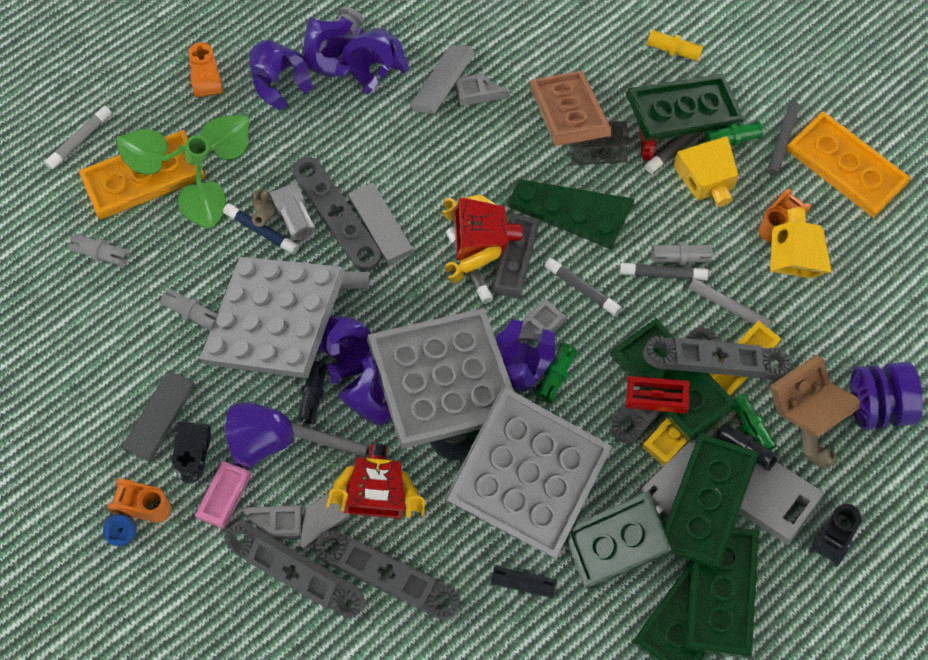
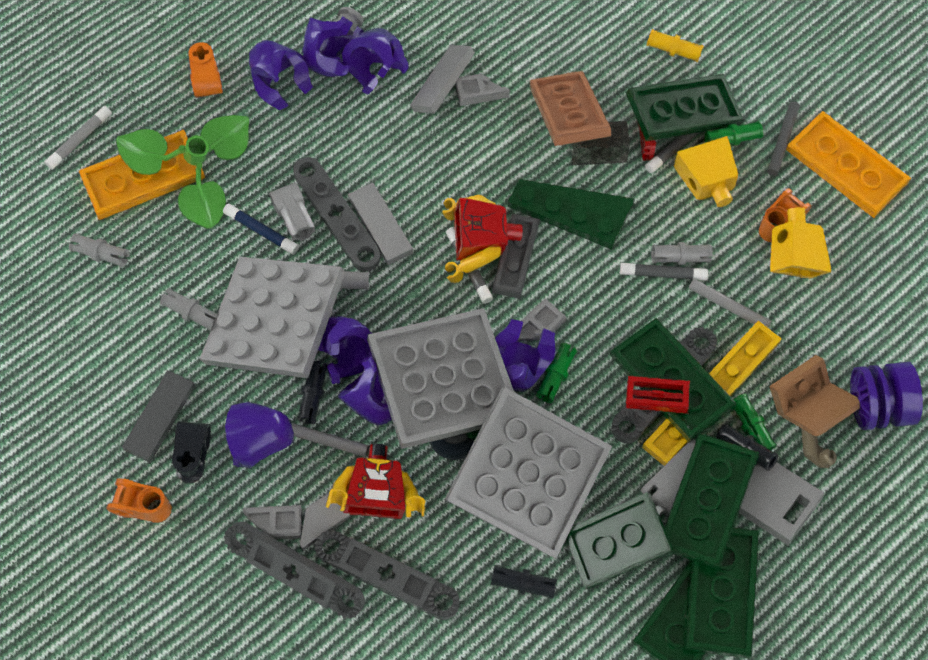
blue tile [103,513,137,546] -> none
bright pink tile [195,460,251,530] -> none
dark tan arm [252,189,275,227] -> none
dark grey bar [544,257,621,316] -> none
dark grey piece [643,336,791,380] -> none
black piece [808,504,862,568] -> none

